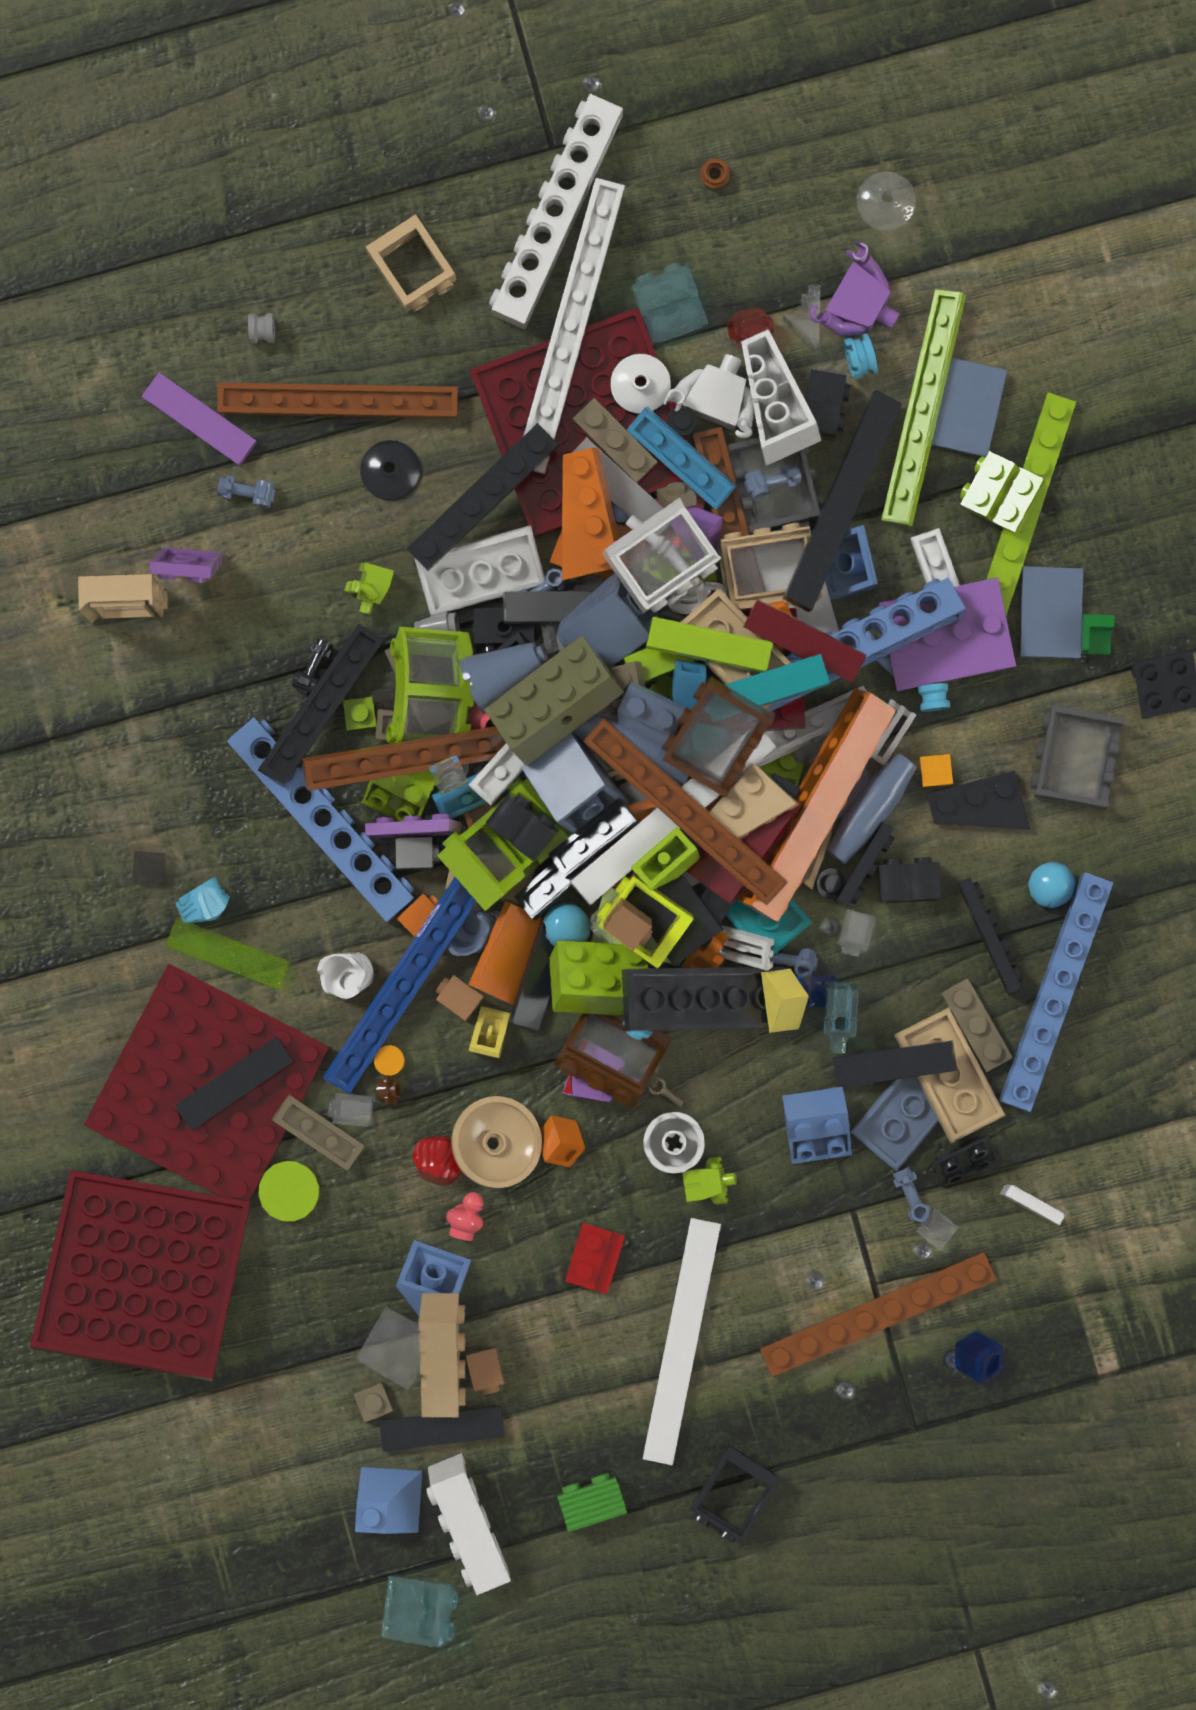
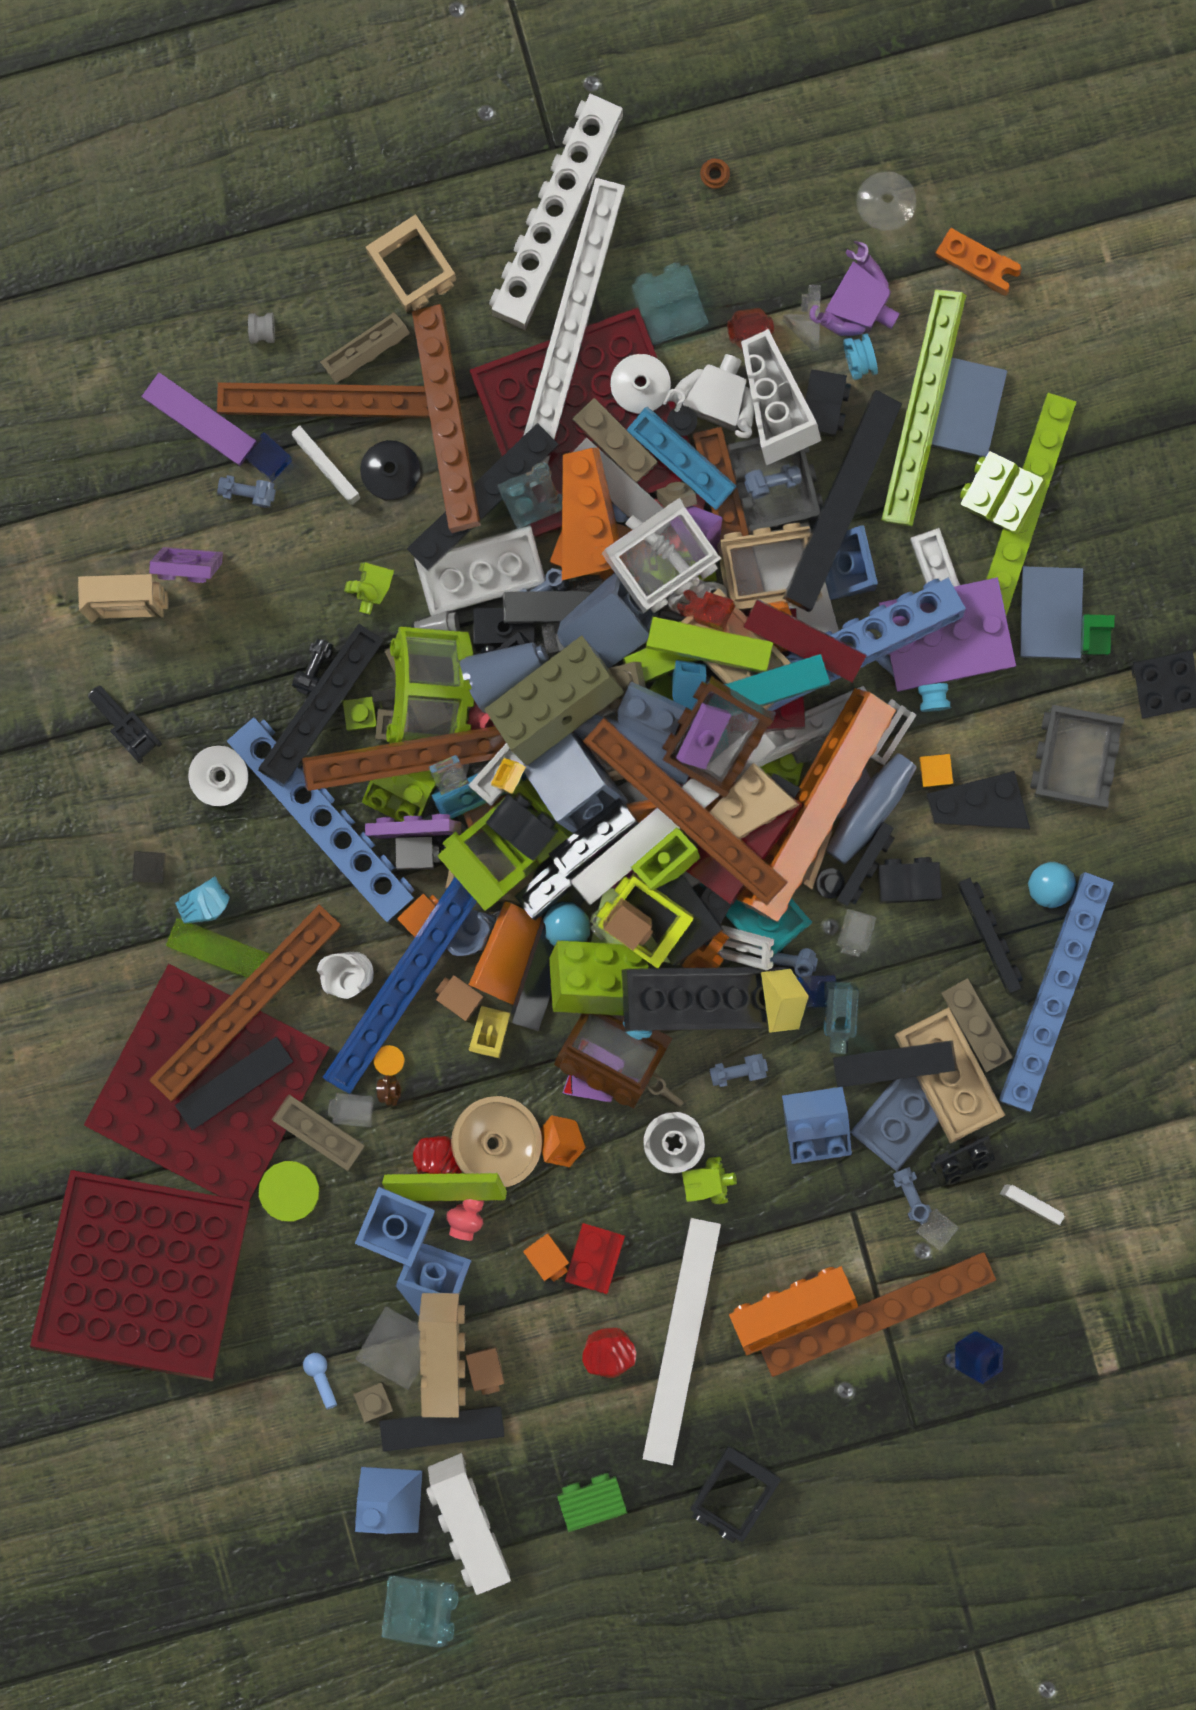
none -> black connector [88,685,162,764]
none -> dark orange plate [149,905,341,1102]
none -> white dish [188,746,249,806]
none -> clear blue panel [246,432,292,482]
none -> white tile [292,426,360,505]
none -> light blue bar [303,1353,337,1409]
none -> dark tan plate [320,312,410,384]
none -> medium blue slope [355,1187,435,1267]
none -> lime tile [382,1173,507,1201]
none -> dark orange plate [412,304,481,533]
none -> yellow tile [491,758,526,794]
none -> clear light blue plate [497,462,562,529]
none -> orange brick [523,1233,569,1282]
none -> red hair [582,1327,636,1378]
none -> medium lavender plate [676,703,731,769]
none -> clear red plate [677,590,736,631]
none -> sand blue bar [709,1054,768,1087]
none -> orange brick [729,1266,858,1356]
none -> orange plate [935,228,1022,296]

